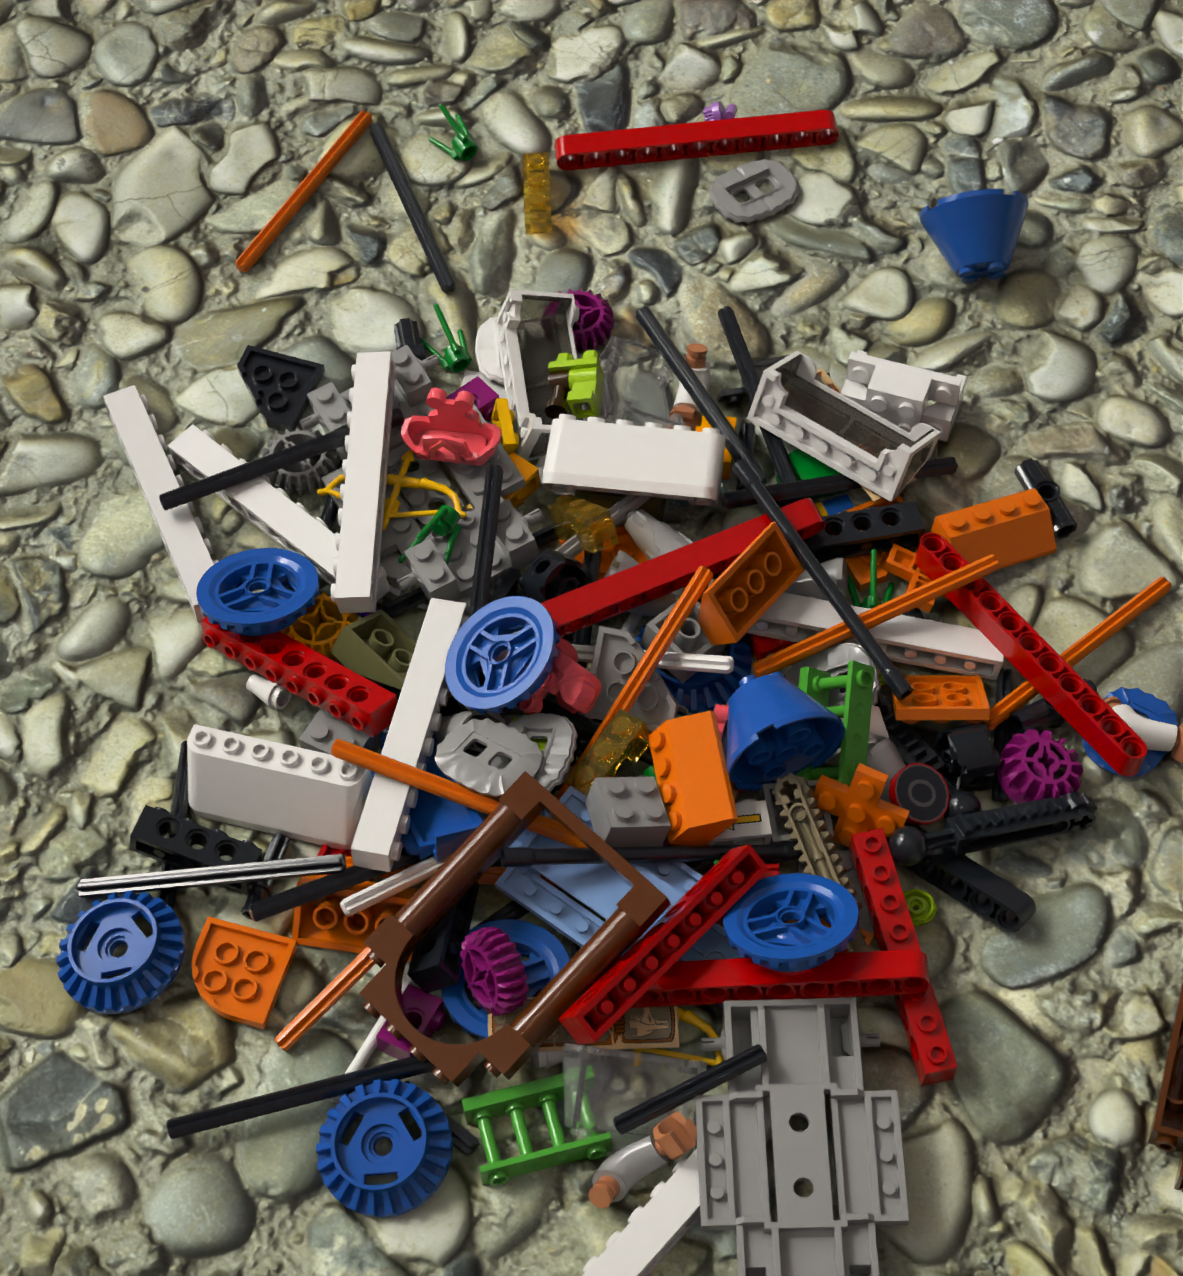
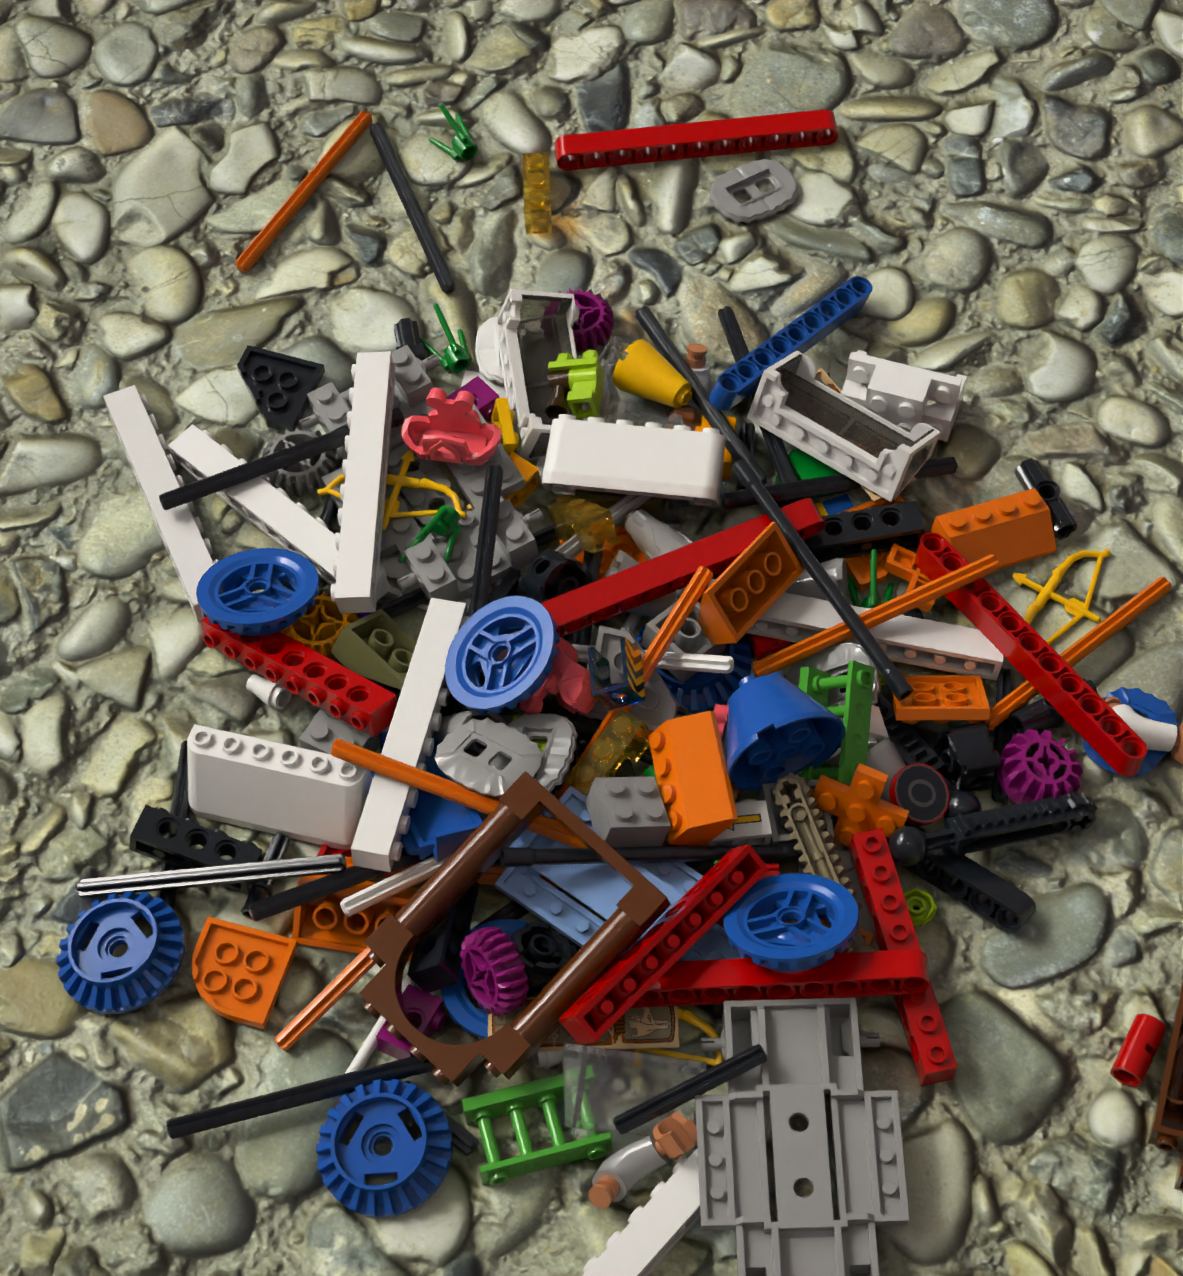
medium lavender piece [703,101,737,121] -> none
blue cone [919,189,1029,284] -> none
none -> black cone [510,921,571,988]
none -> piece [588,638,646,711]
none -> yellow cone [613,339,692,408]
none -> blue beam [709,276,873,410]
none -> yellow piece [1012,549,1111,645]
none -> red pin [1110,1014,1166,1087]

